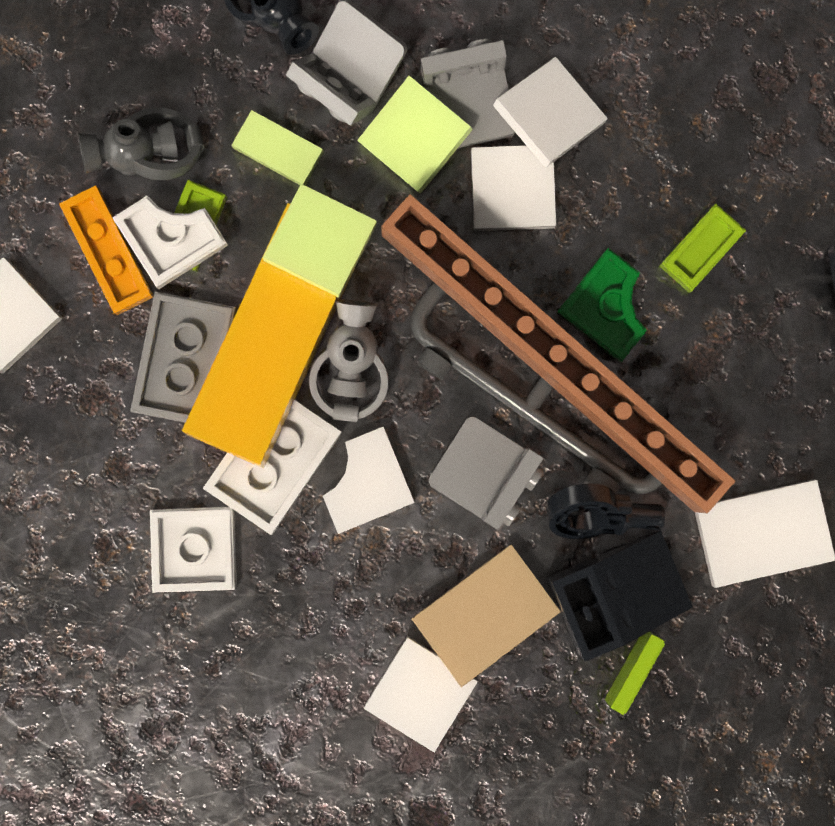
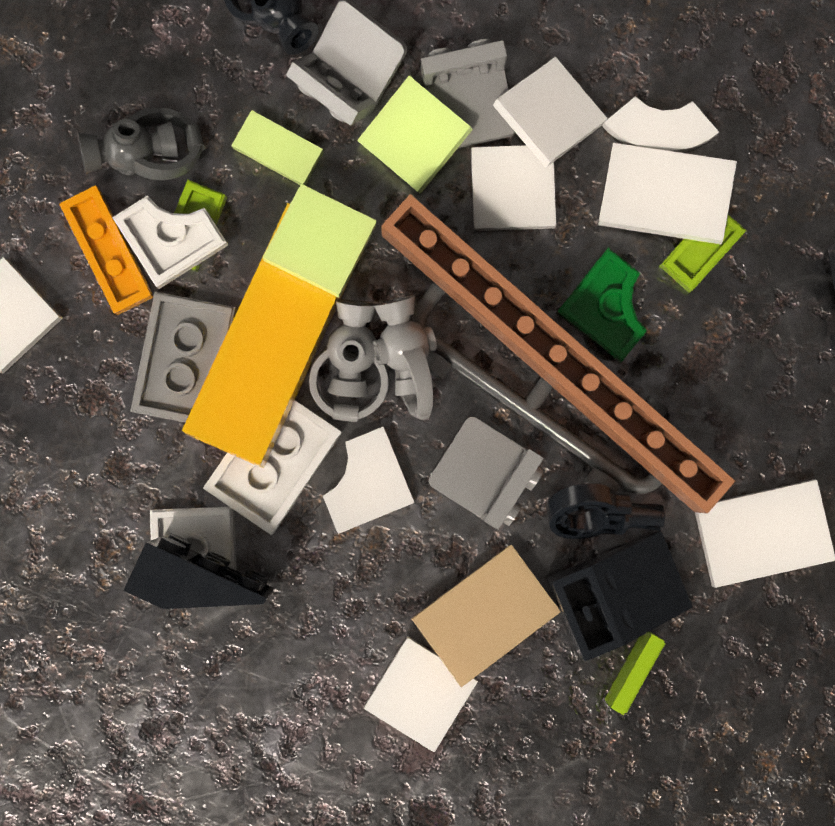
none -> black slope [123,533,275,609]
none -> light grey piece [373,295,437,420]
none -> white tile [598,143,737,244]
none -> white tile [602,96,719,153]

